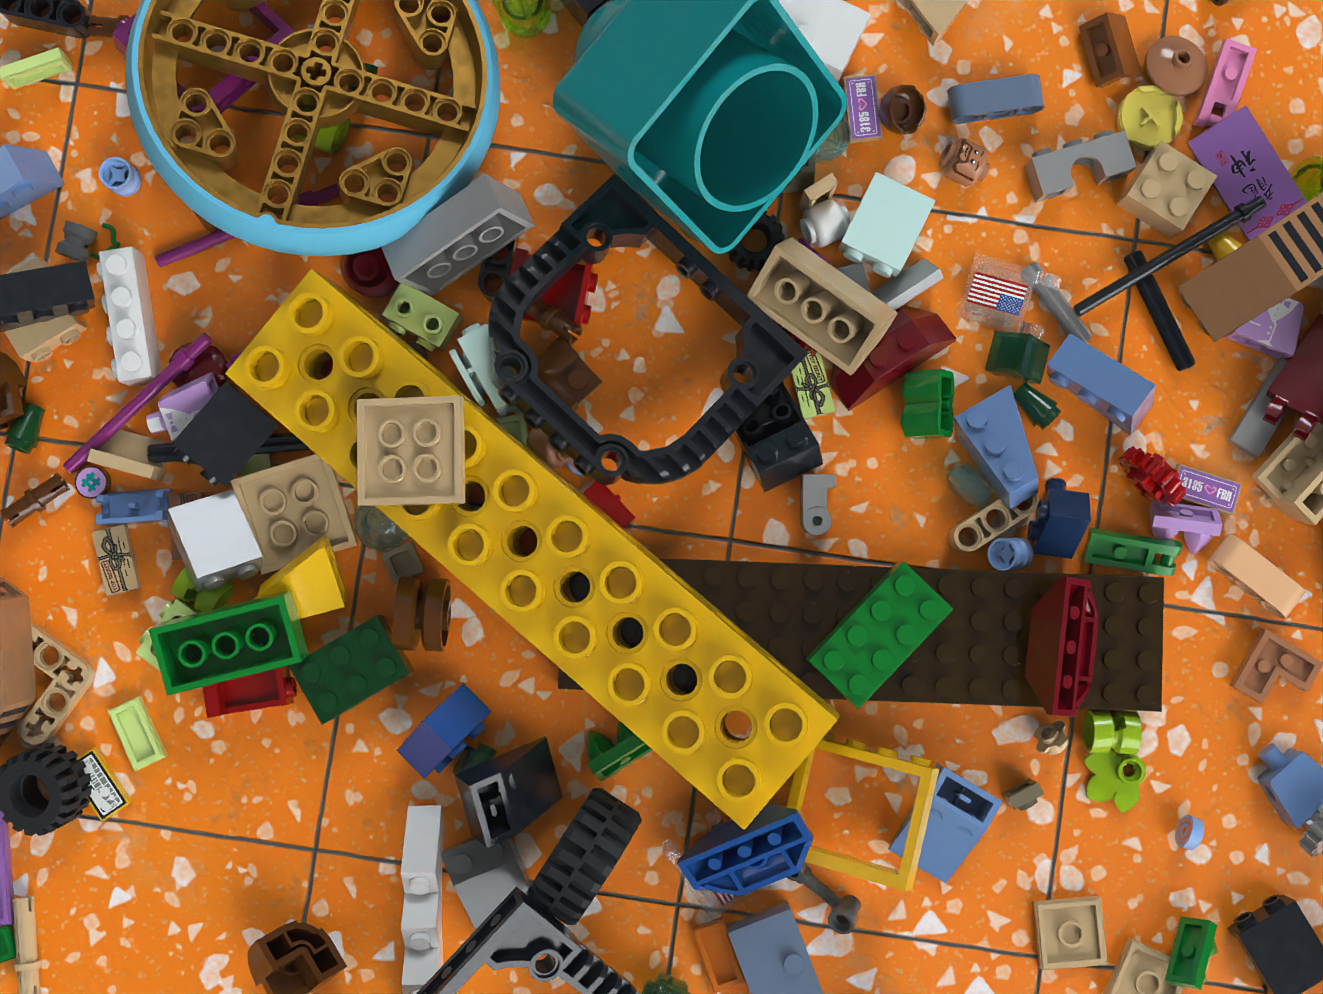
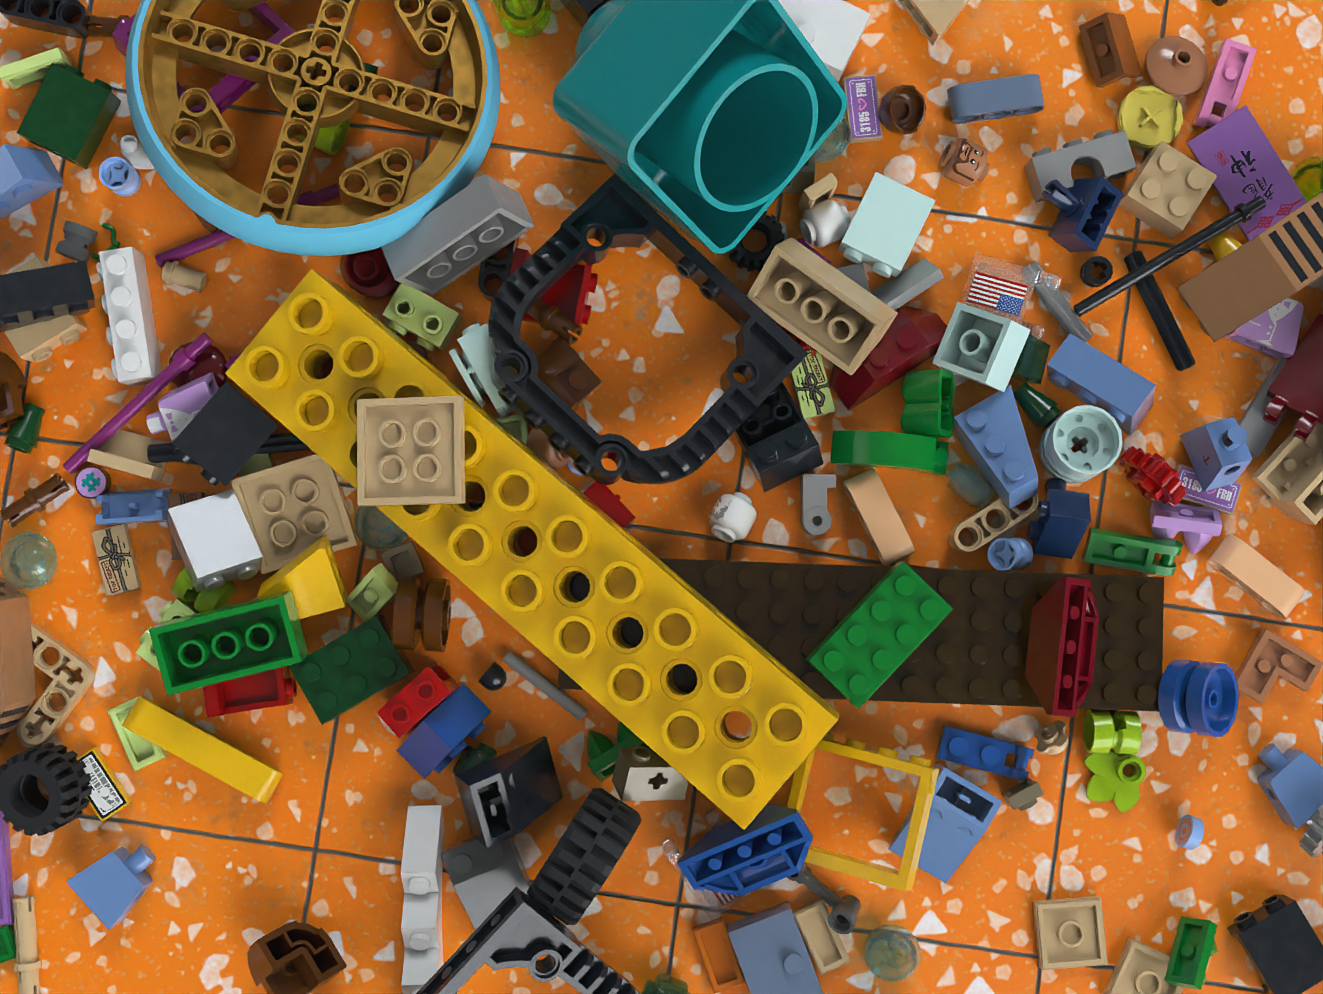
none -> clear light blue hat [0,532,59,590]
none -> dark green brick [16,63,121,170]
none -> medium blue torso [67,845,156,930]
none -> white arm [120,135,155,169]
none -> yellow beam [122,695,284,804]
none -> tan pin [161,260,207,293]
none -> yellowish green slope [346,563,398,622]
none -> red panel [378,663,460,738]
none -> black hinge [478,662,507,691]
none -> light grey bar [502,650,588,721]
none -> dark tan brick [612,746,689,801]
none -> white head [708,492,757,543]
none -> tan tile [792,898,851,975]
none -> green arch [830,430,948,475]
none -> light nougat beam [843,468,915,567]
none -> clear light blue hat [863,925,921,982]
none -> light aqua brick [932,302,1031,392]
none -> blue plate [935,725,1035,782]
none -> light aqua wheel [1038,405,1123,484]
none -> dark blue brick [1042,176,1123,252]
none -> black bush [1080,256,1113,288]
none -> blue wheel [1158,659,1239,737]
none -> medium blue torso [1180,417,1252,492]

